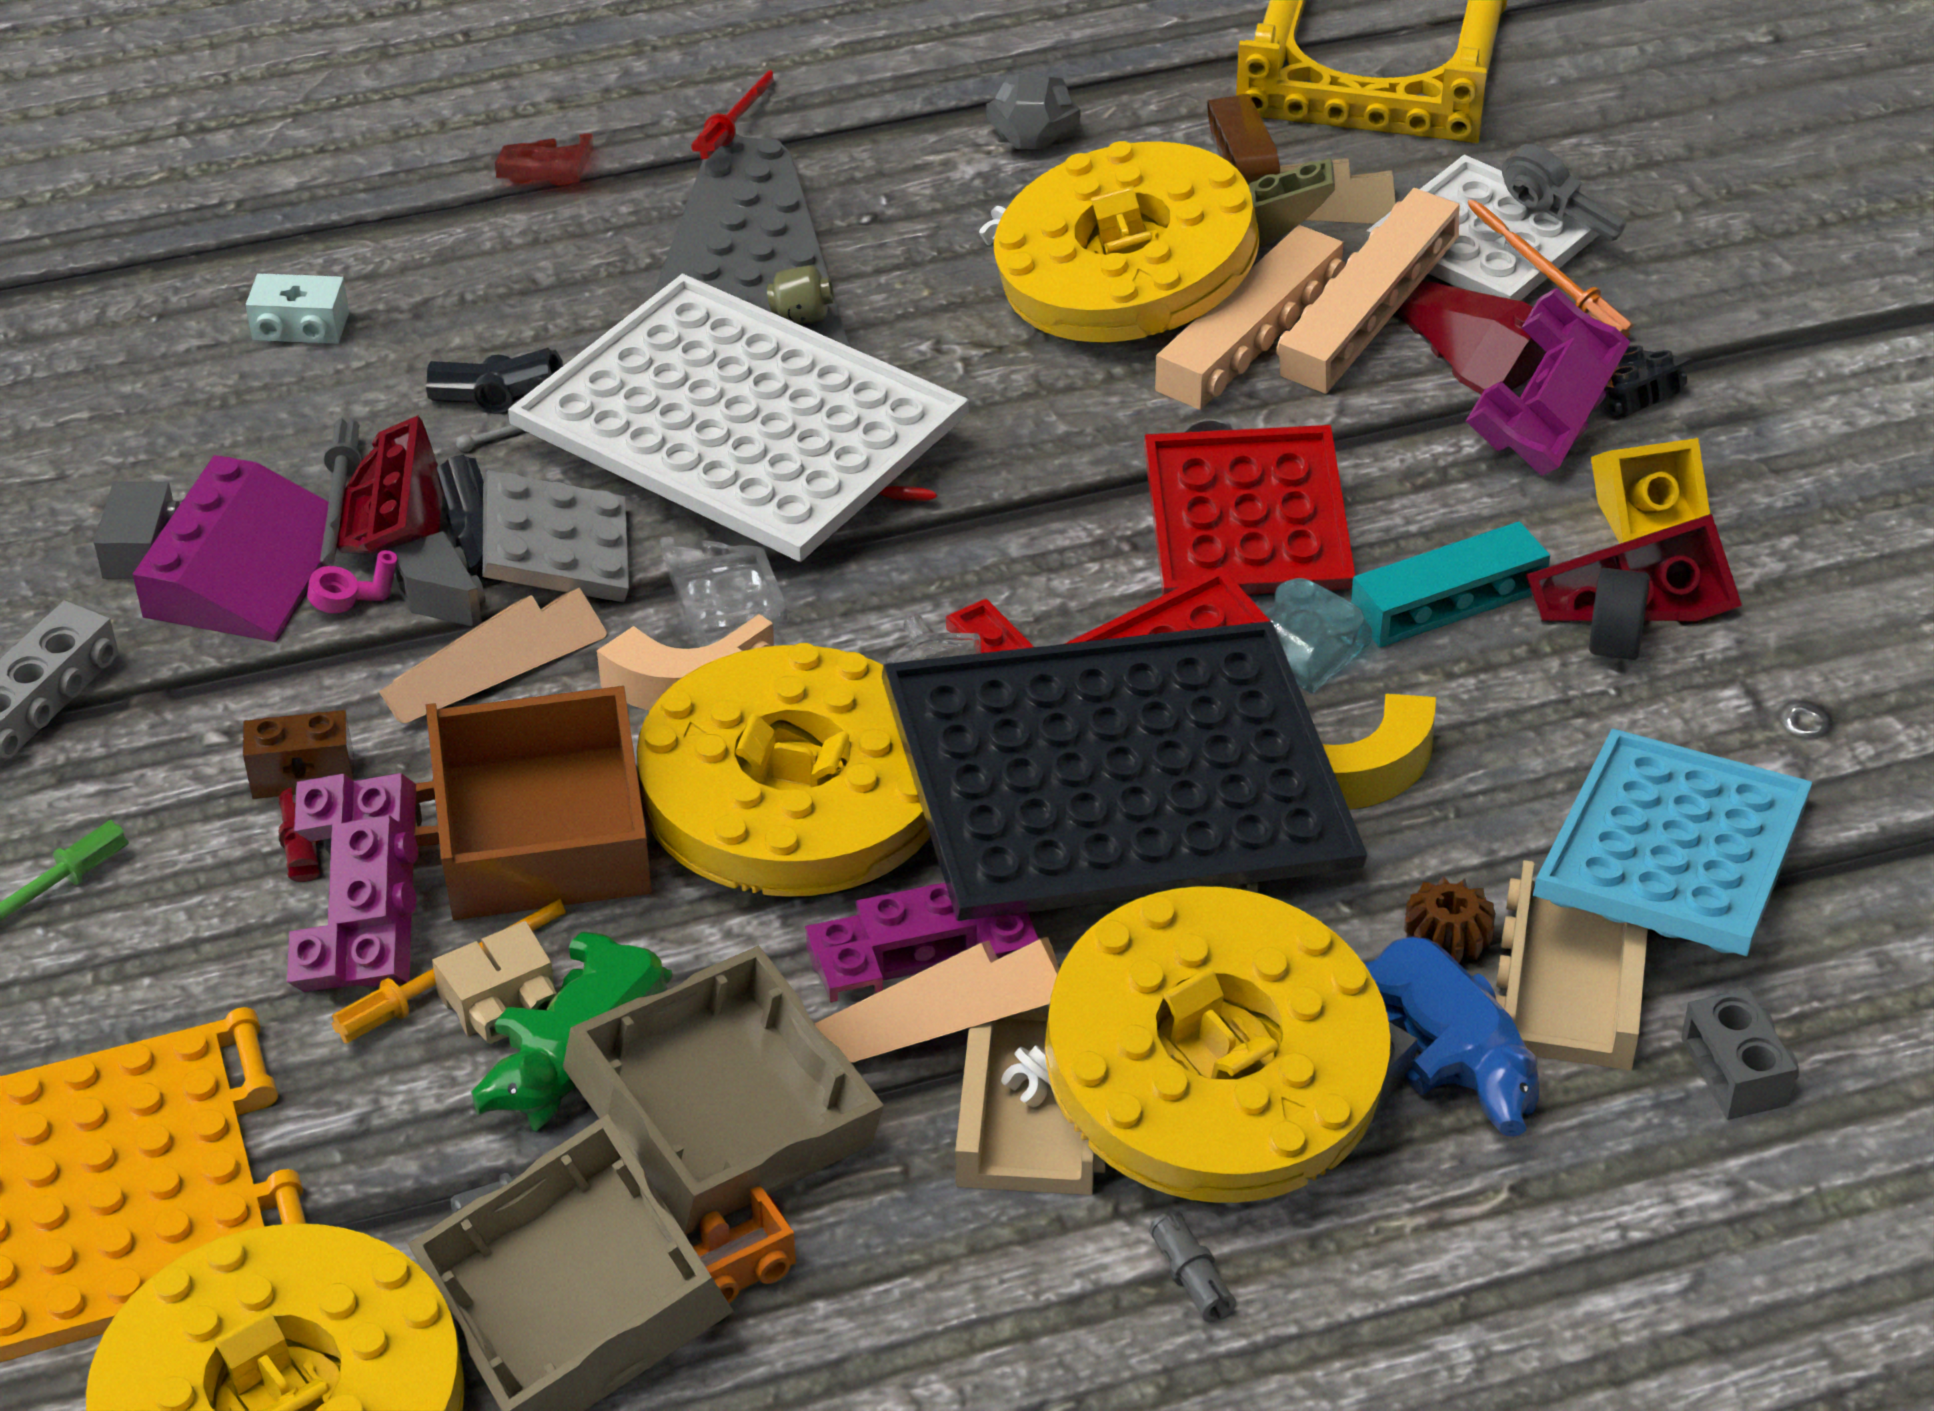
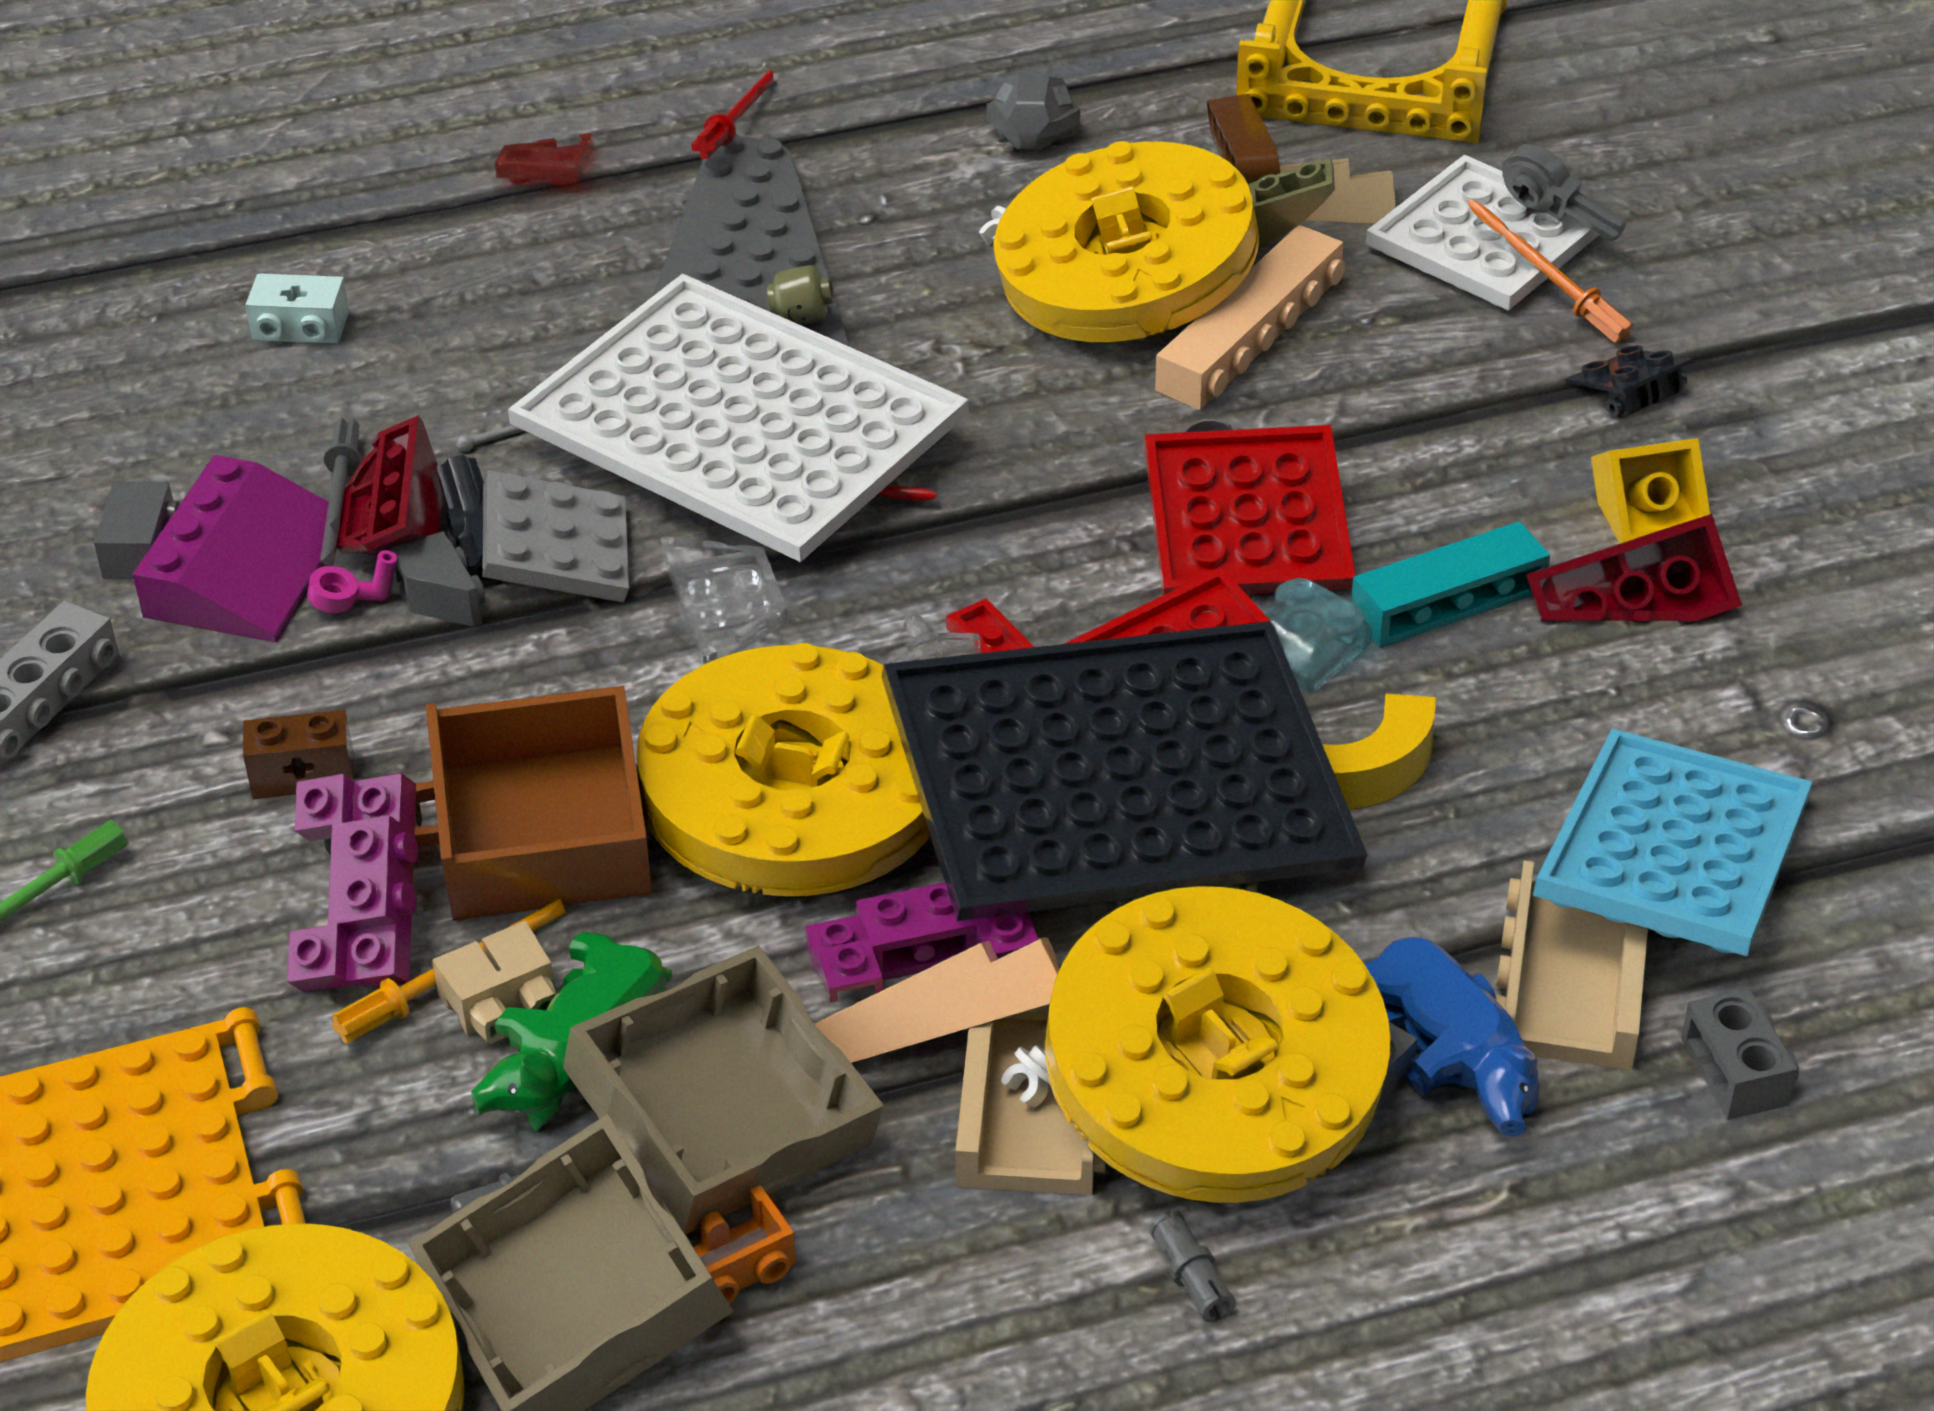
dark red pin [278,788,320,882] -> none
light nougat wedge [379,587,607,723] -> none
black piece [426,348,563,414] -> none
light nougat arch [597,614,774,711] -> none
light nougat brick [1276,188,1460,394] -> none
dark red wedge [1396,280,1546,395] -> none
reddish brown gear [1404,876,1496,963] -> none
magenta bracket [1465,288,1630,476] -> none
black tyre [1589,568,1650,660] -> none

